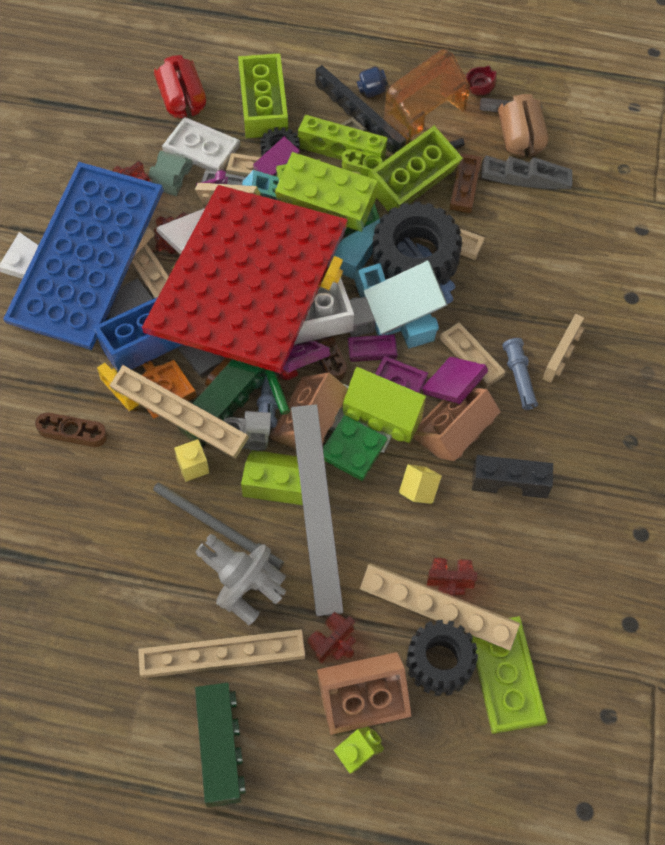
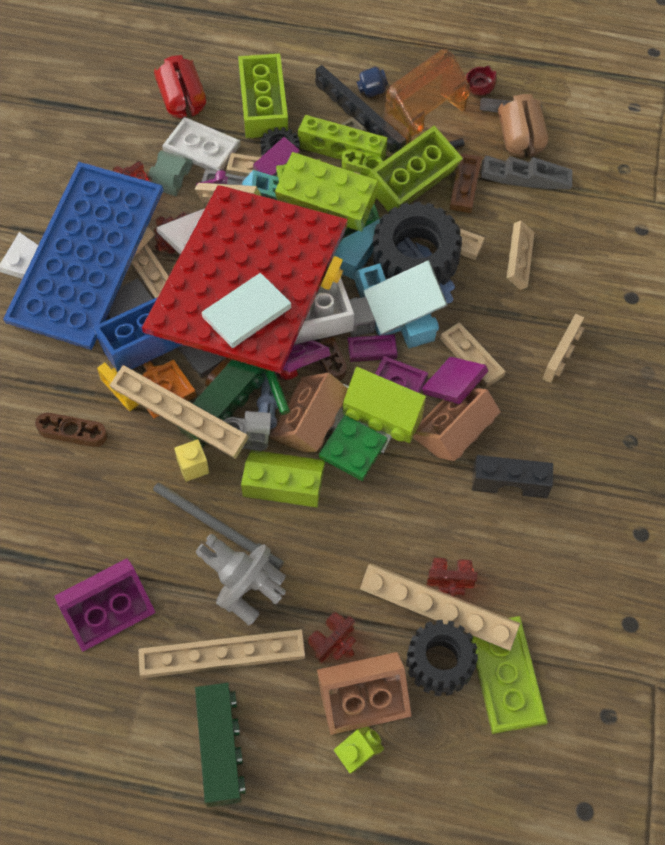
light grey tile [291,404,343,616] -> none
light yellow panel [399,464,442,504] -> none
sand blue pin [502,338,538,410] -> none
none -> magenta slope [54,558,156,652]
none -> light aqua tile [202,273,291,348]
none -> tan plate [507,221,534,290]

